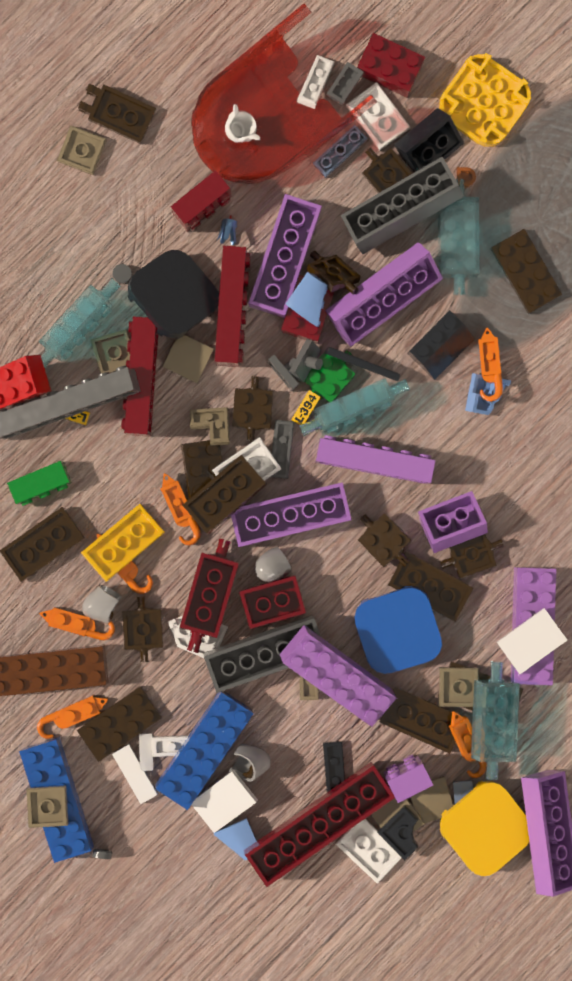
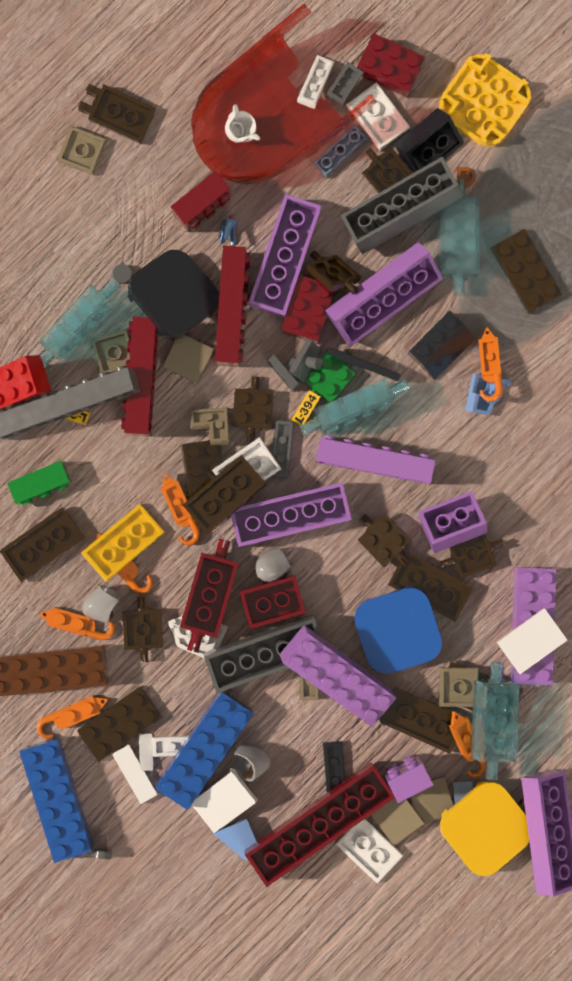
dark tan tile [26,785,69,828] -> none
medium blue slope [286,272,328,327] -> none
black tile [377,805,419,861] -> none

